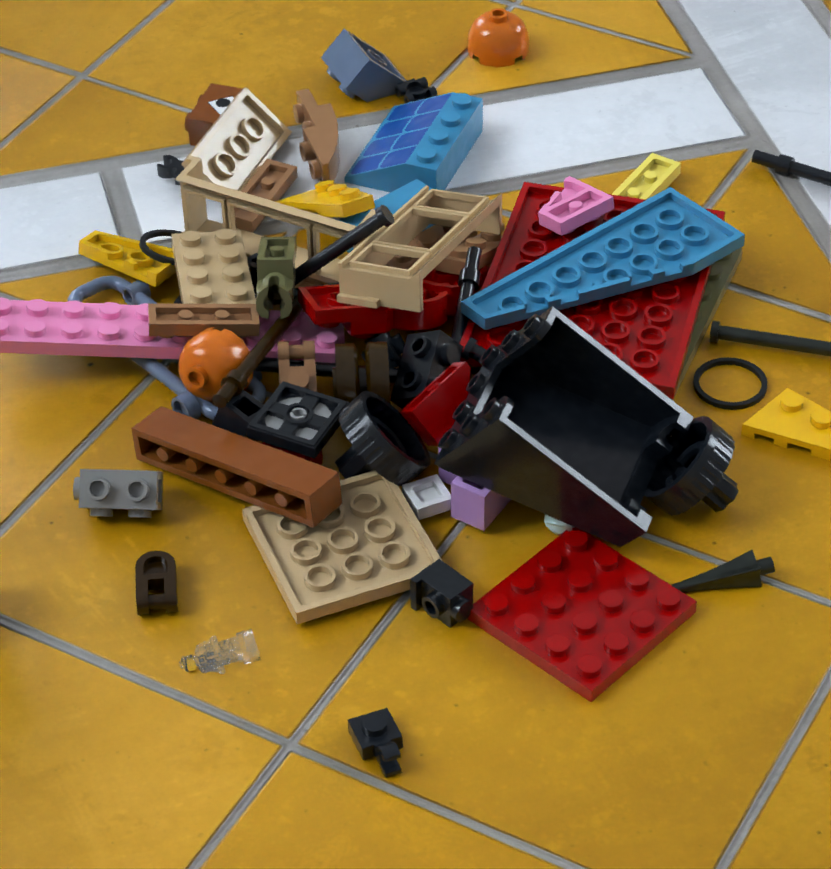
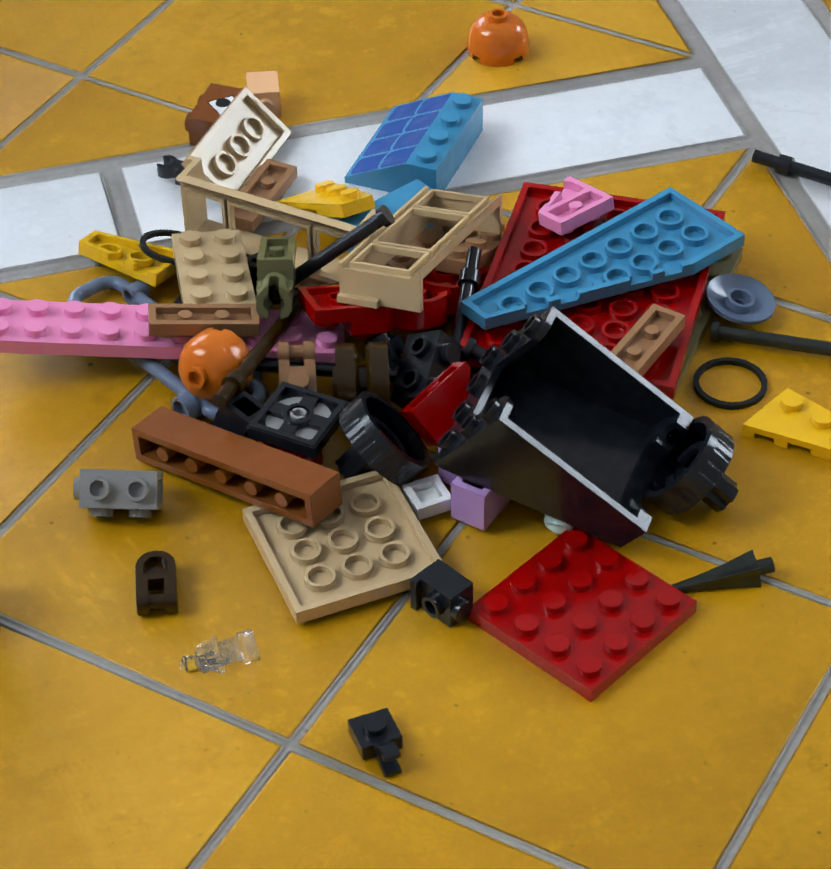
medium nougat slope [293,89,339,182] -> none
sand blue slope [321,29,407,102] -> none
black piece [395,77,438,103] -> none
light yellow plate [611,153,681,200] -> none
none -> light nougat brick [246,70,281,118]
none -> medium nougat plate [611,303,686,376]
none -> sand blue dish [706,273,776,325]

